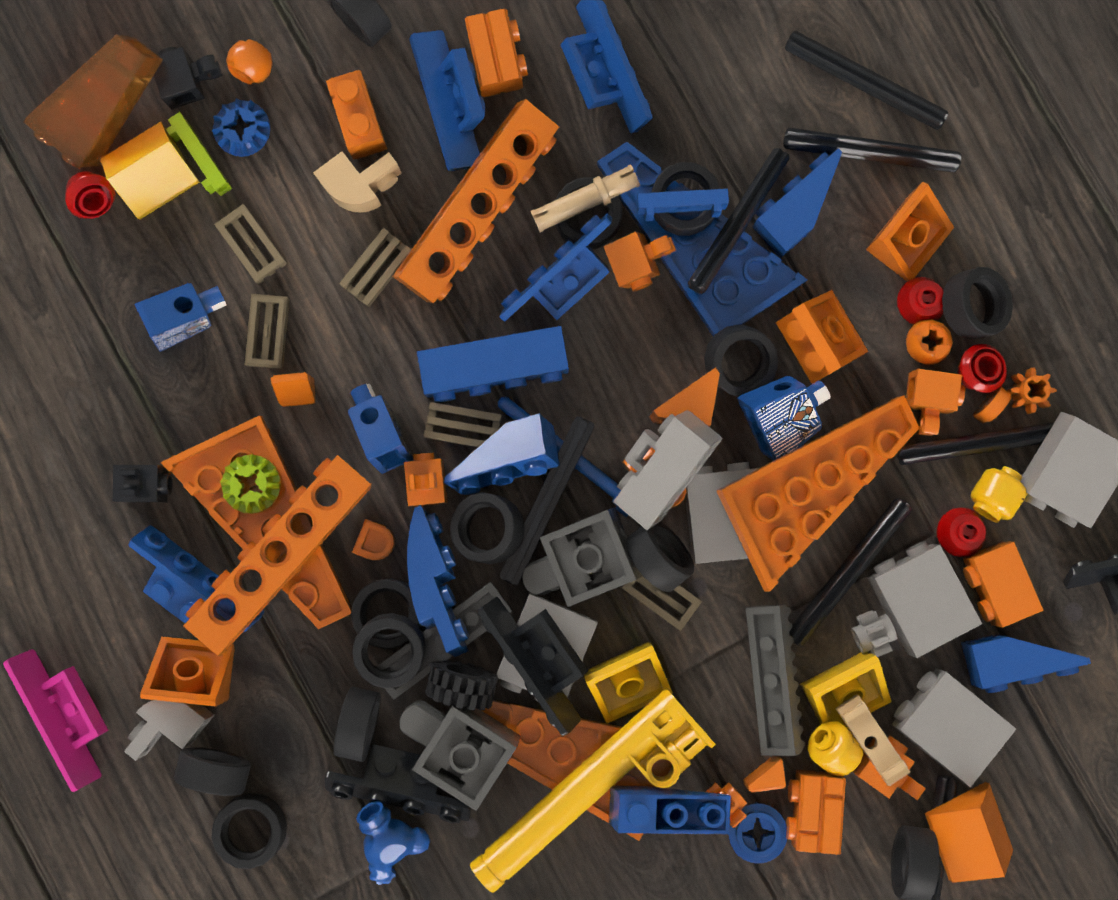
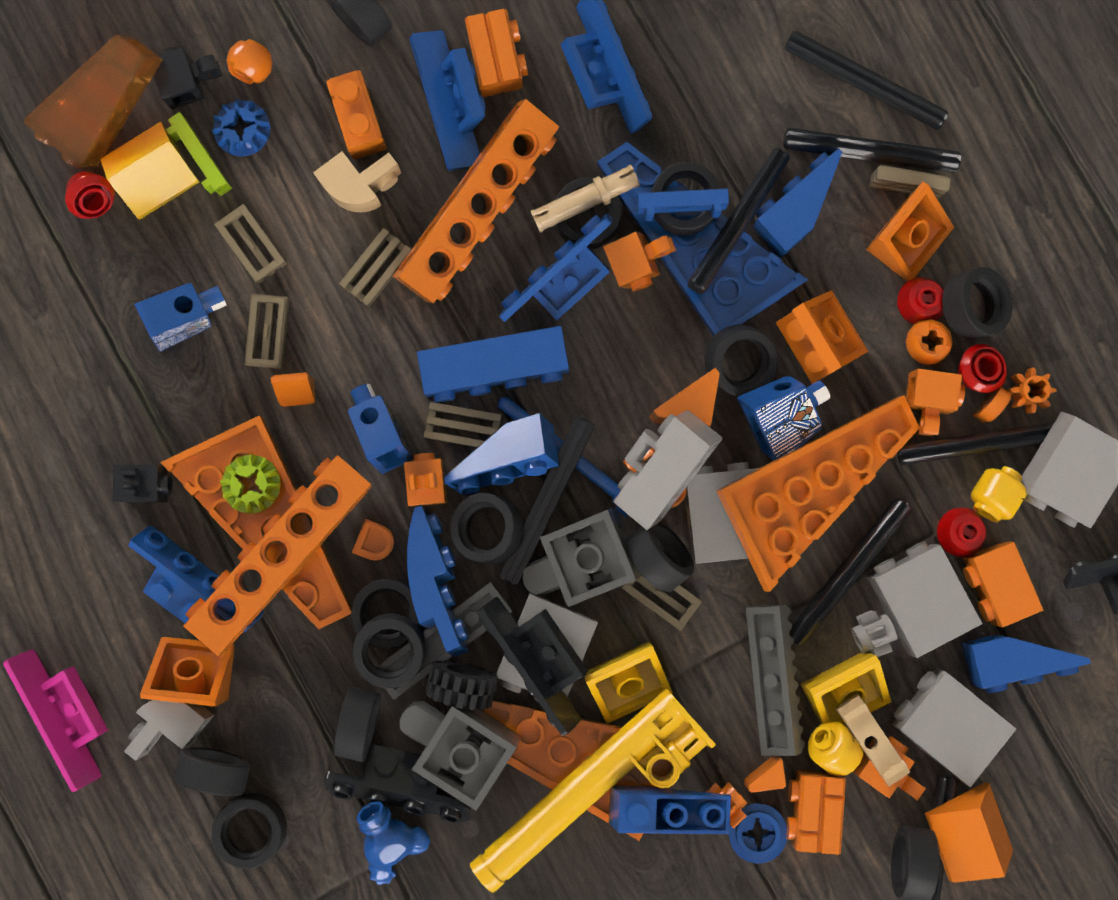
none -> dark tan tile [869,165,951,200]

